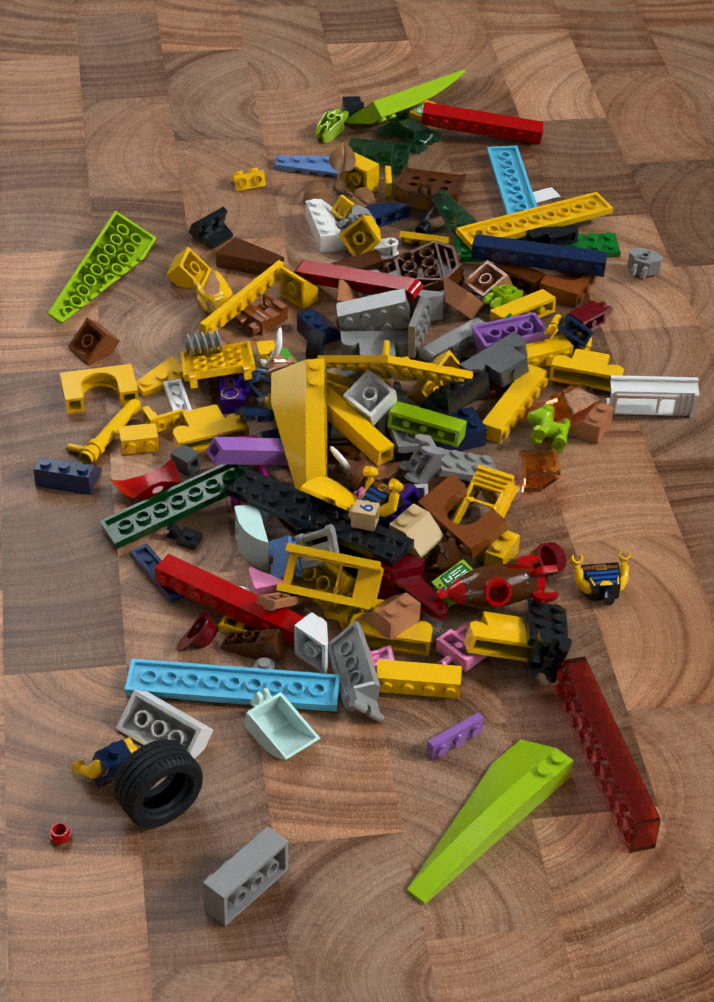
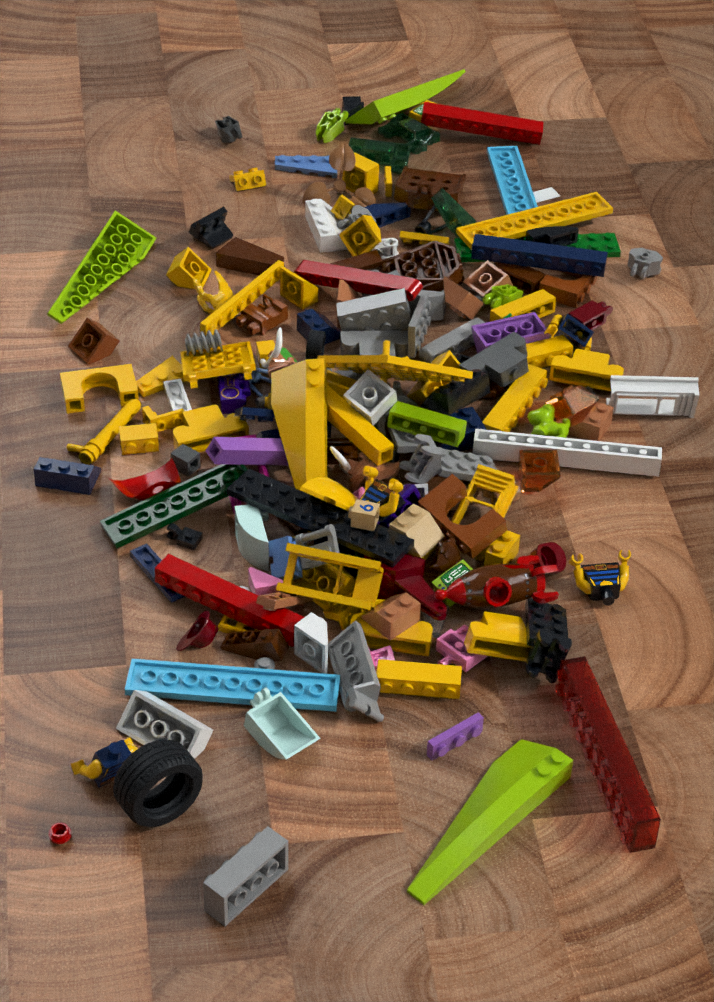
none -> dark grey hinge [215,116,243,143]
none -> white brick [473,429,662,477]

